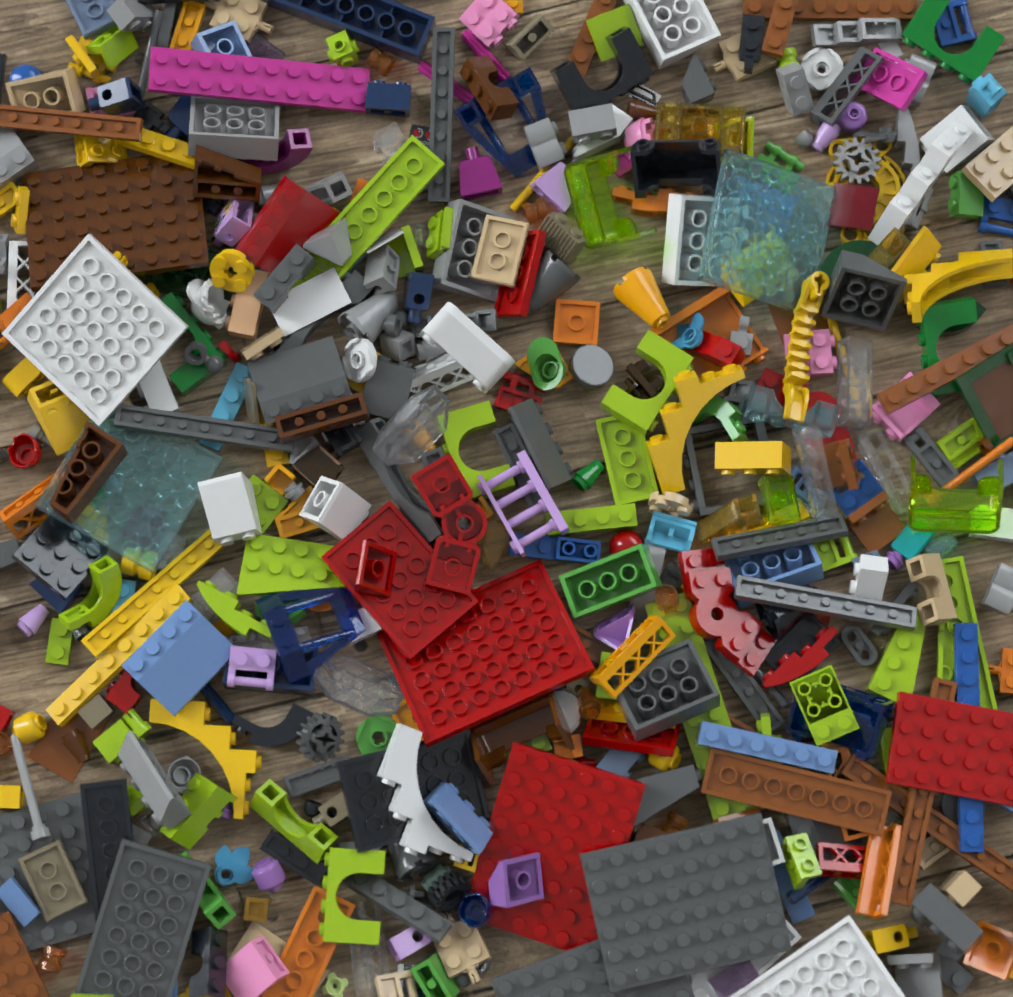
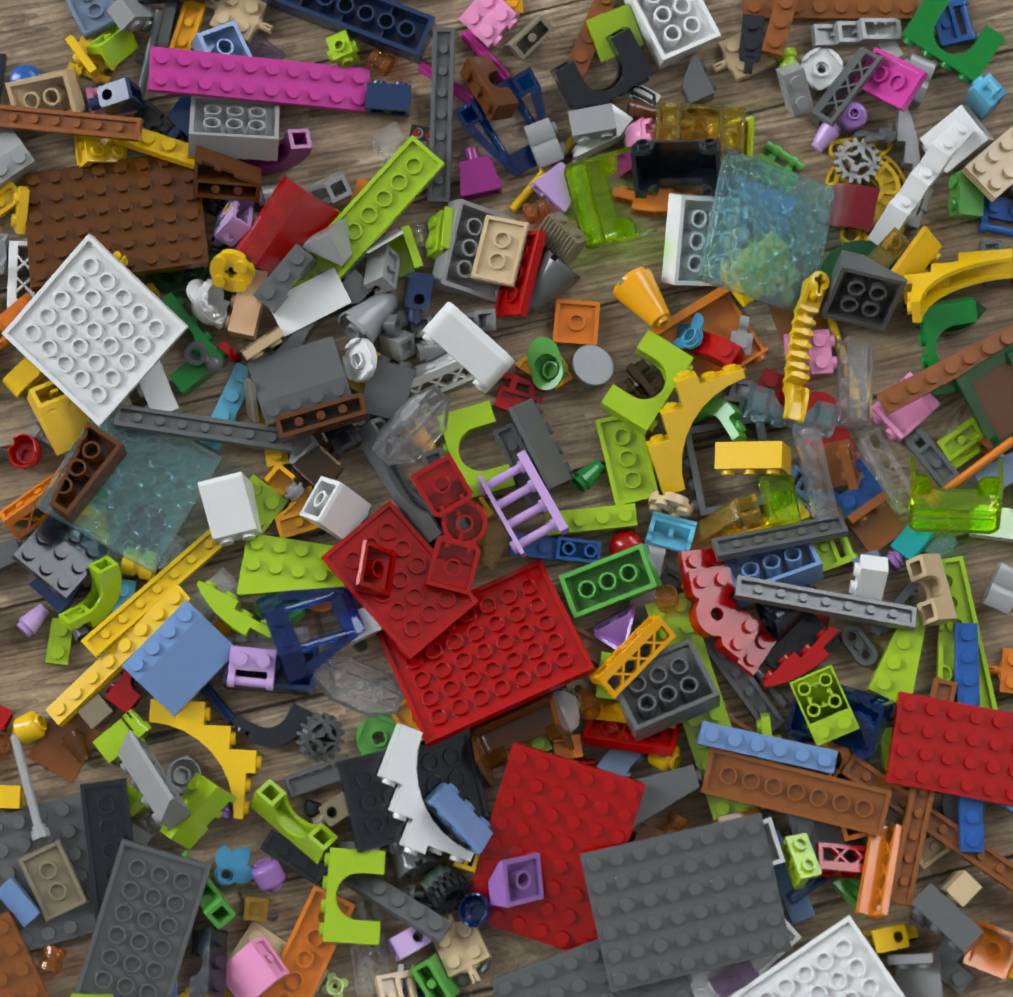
light grey hinge [794,128,813,148] -> none

